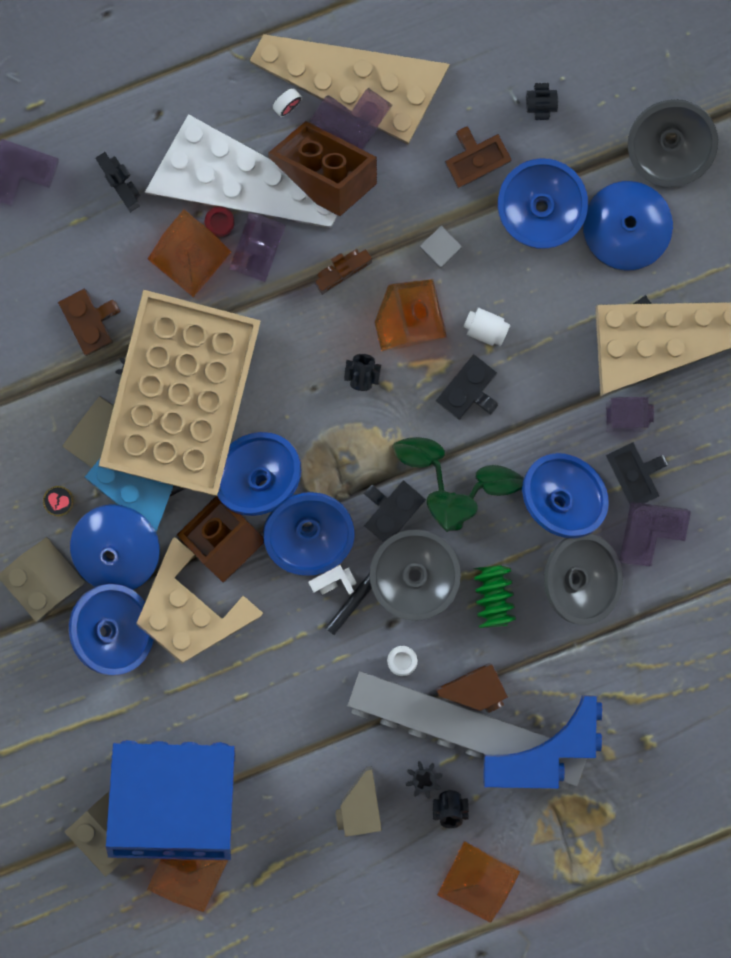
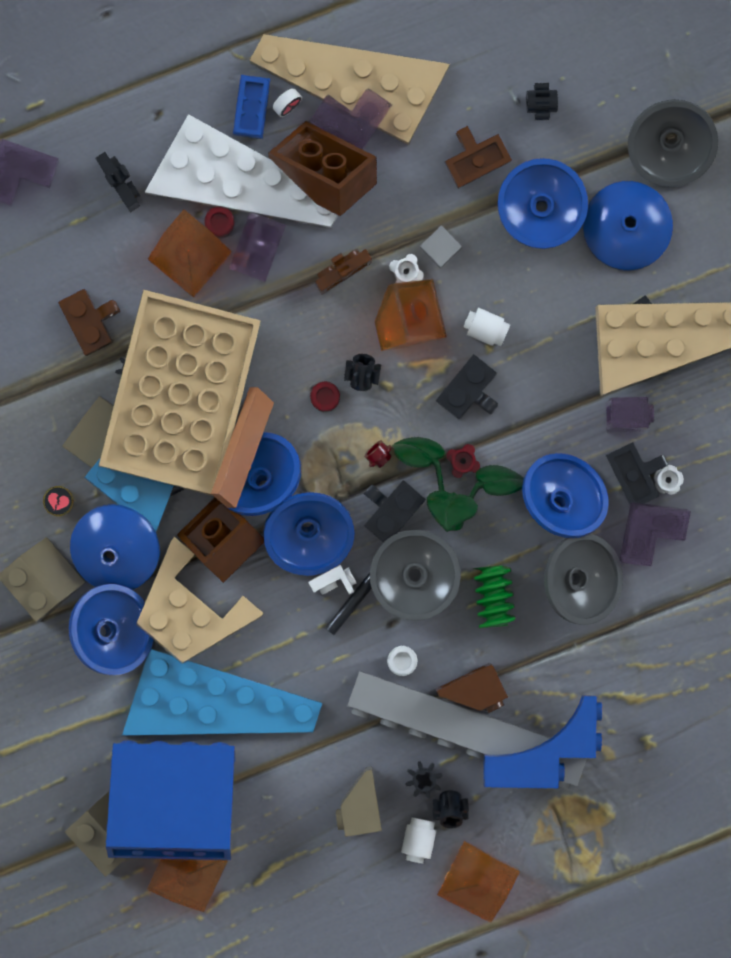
none -> dark azure wing [122,649,322,735]
none -> nougat tile [211,387,274,508]
none -> blue plate [233,75,271,139]
none -> dark red tile [310,381,340,412]
none -> dark red plate [364,440,392,468]
none -> white plate [389,254,424,288]
none -> white brick [401,817,437,864]
none -> dark red plate [446,444,480,478]
none -> white plate [654,465,684,495]

